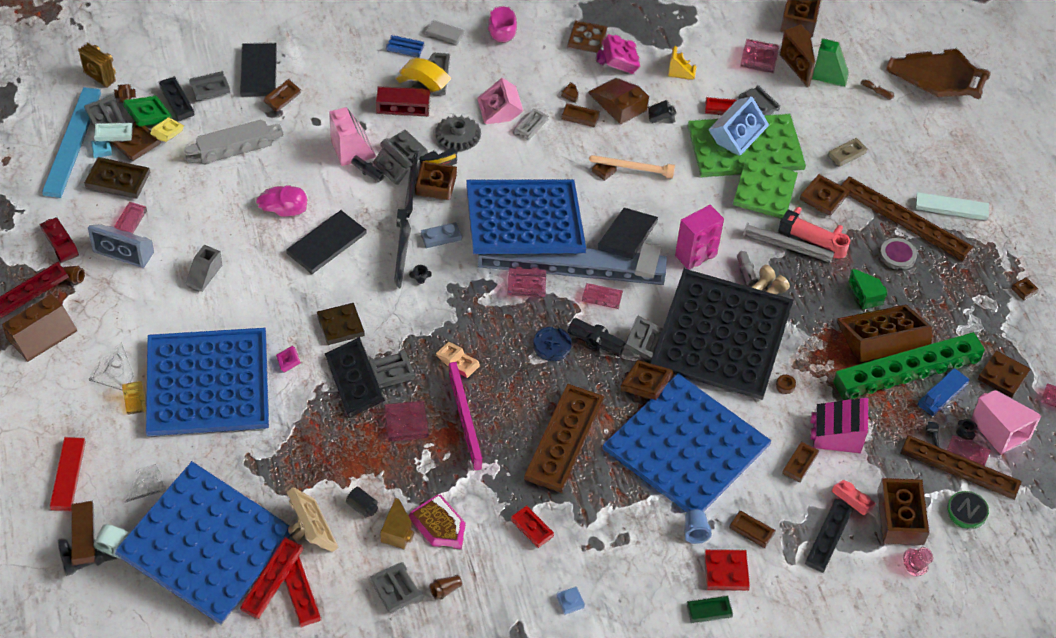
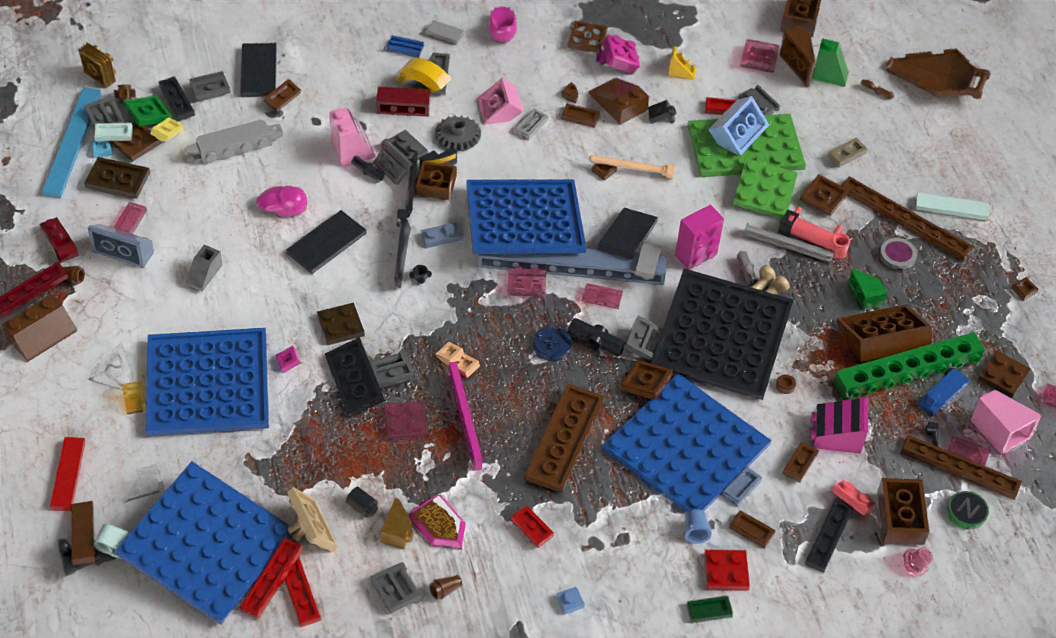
black plate [956,419,977,439] -> none
none -> sand blue tile [722,466,763,507]

